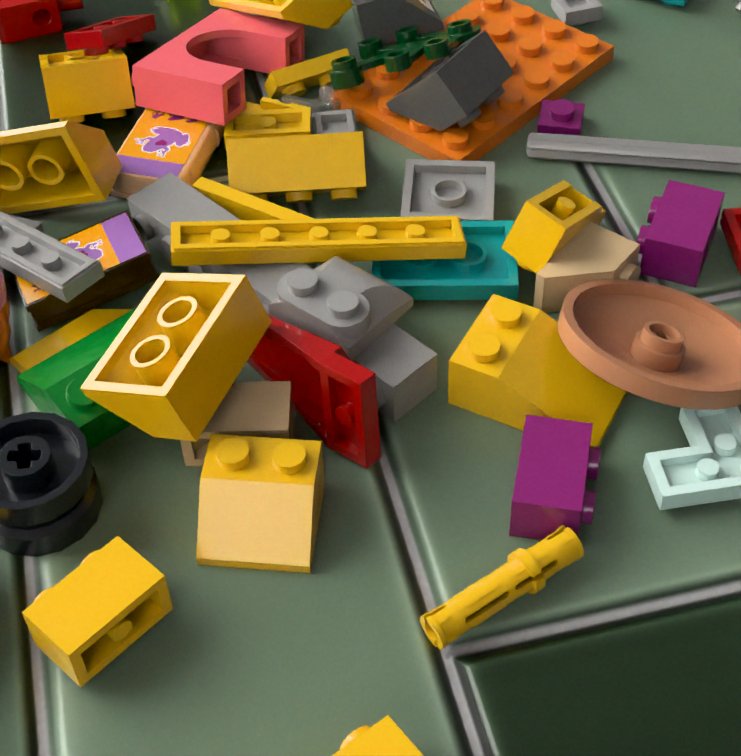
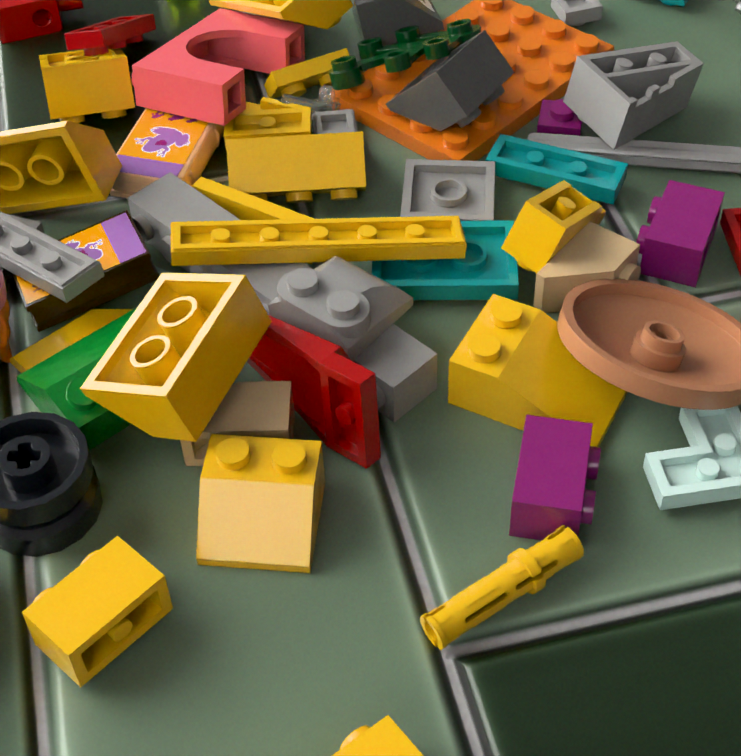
none -> teal plate [485,134,628,205]
none -> light grey wedge [563,41,704,150]

